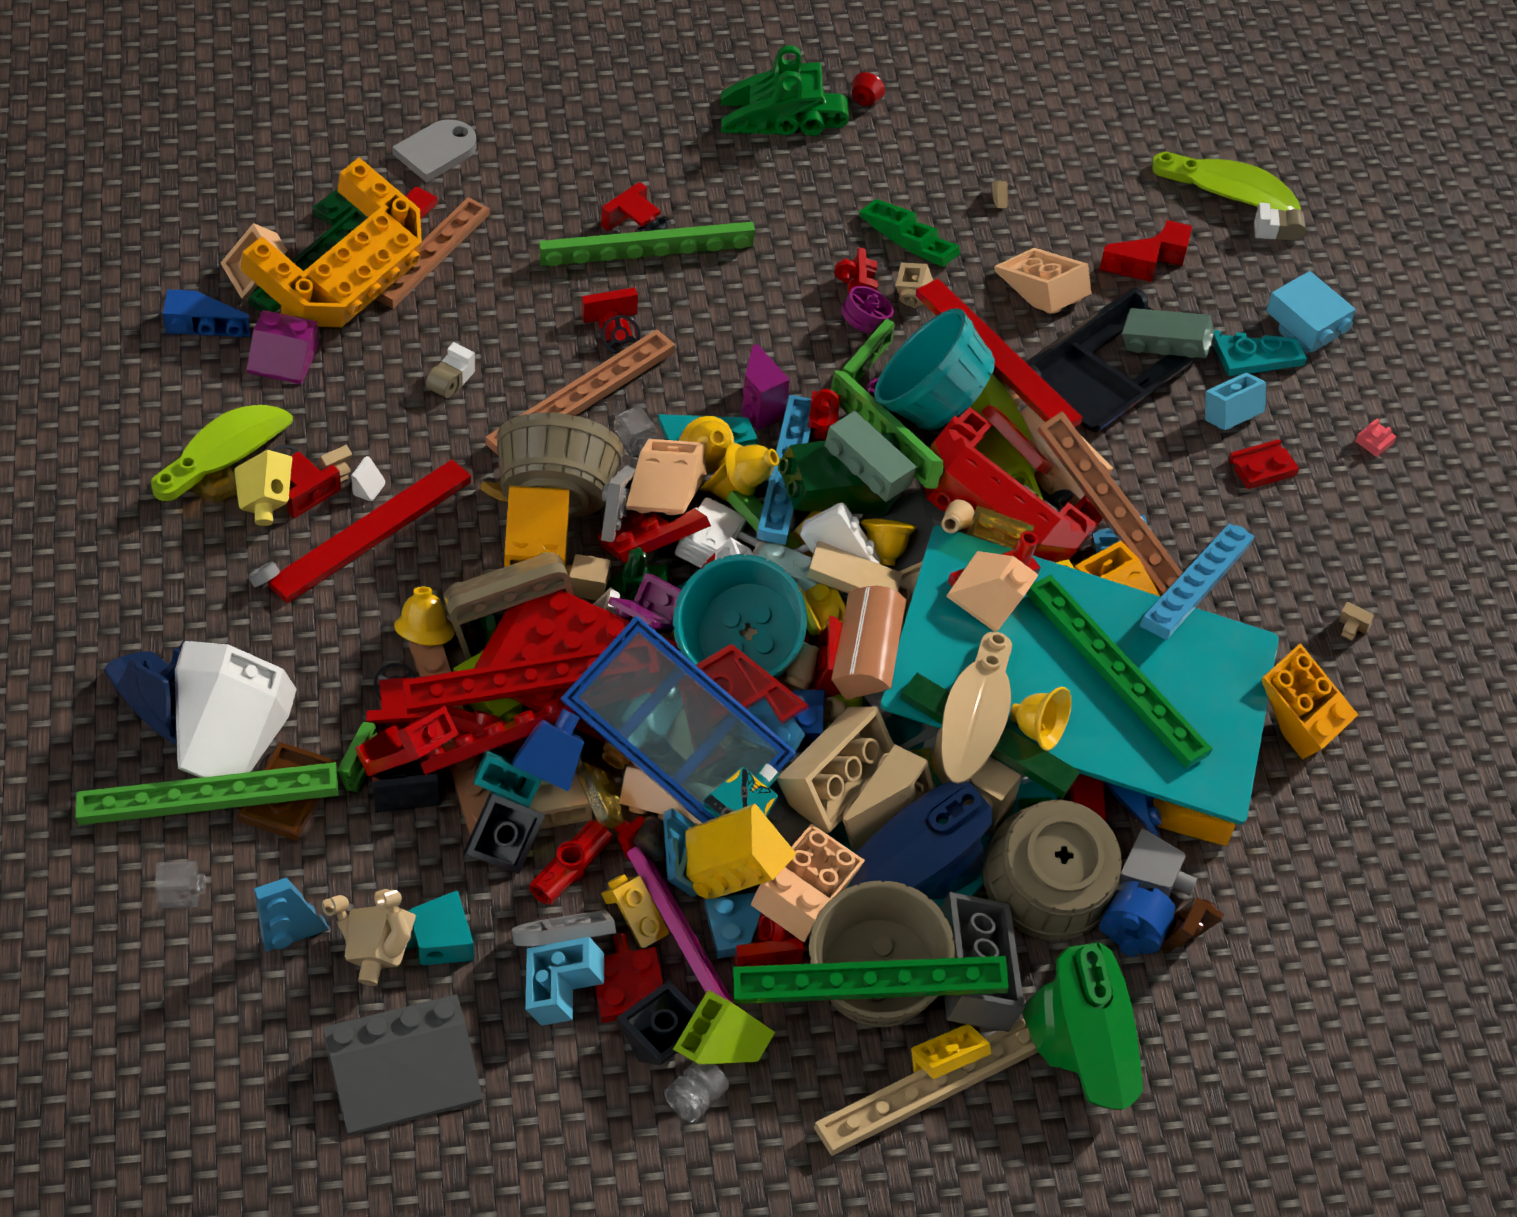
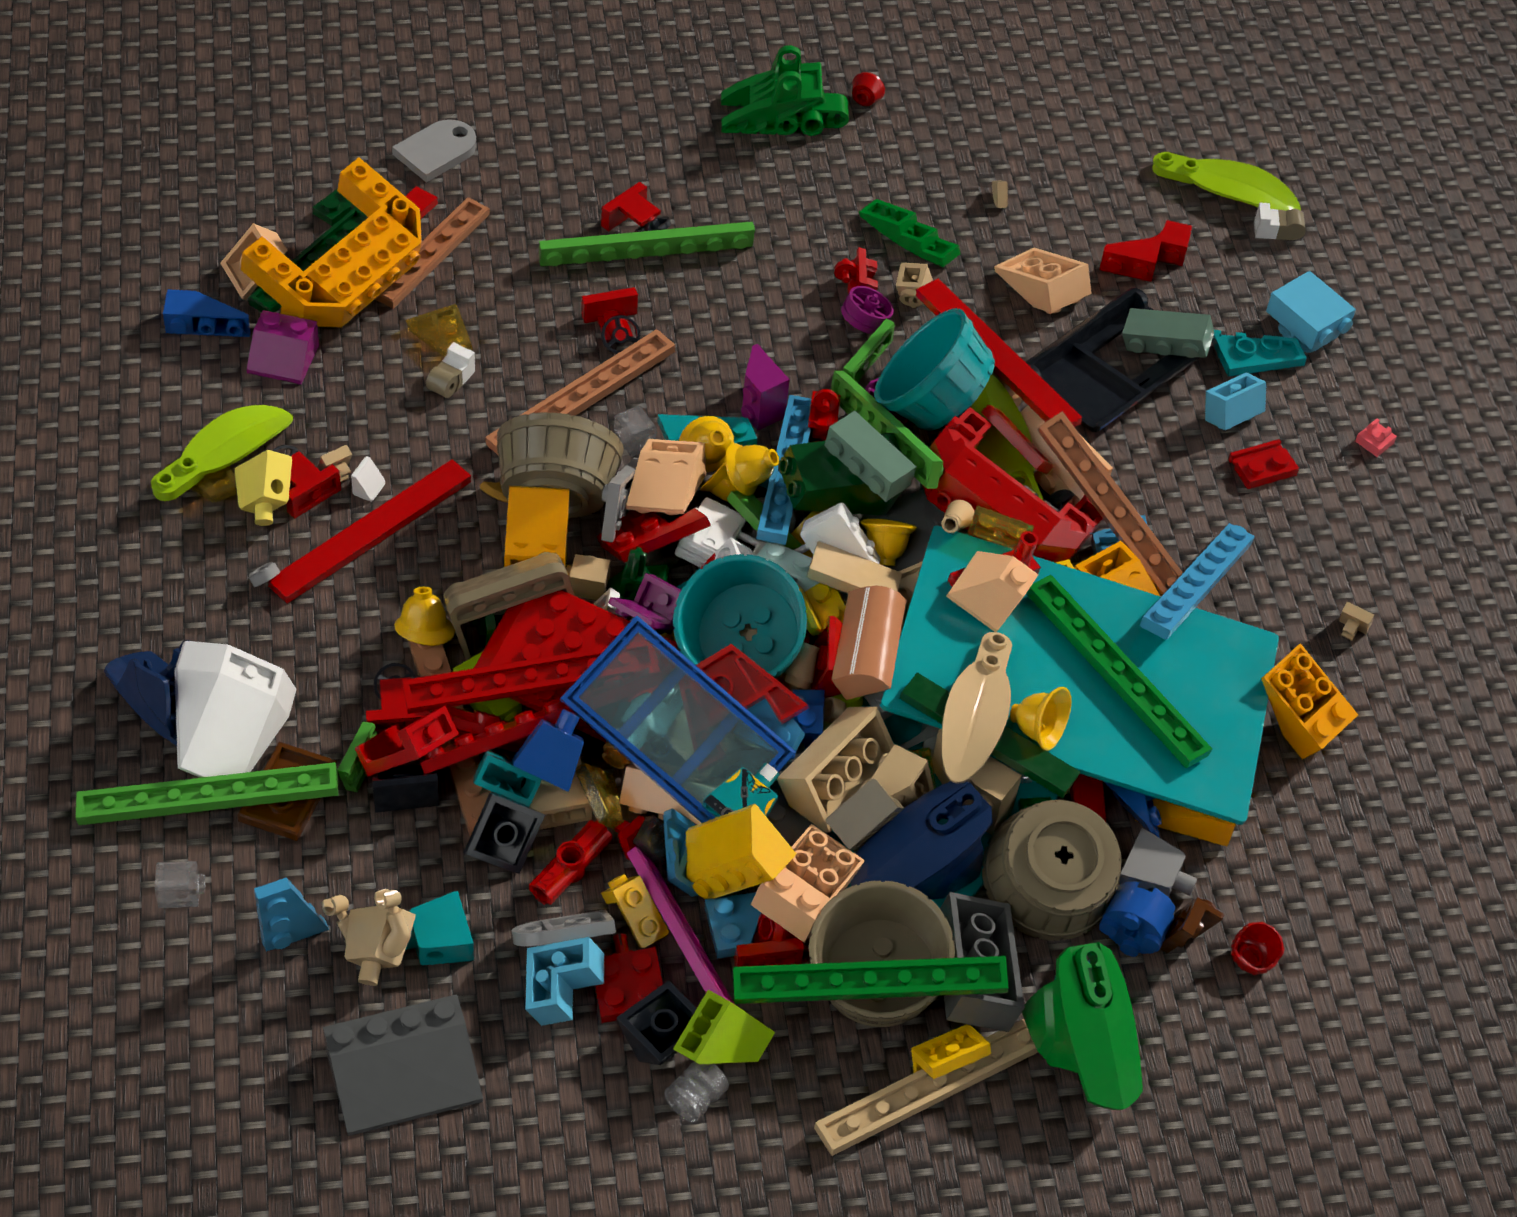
none -> clear yellow wing [405,304,473,357]
none -> dark tan panel [826,779,905,851]
none -> red hair [1231,922,1284,975]

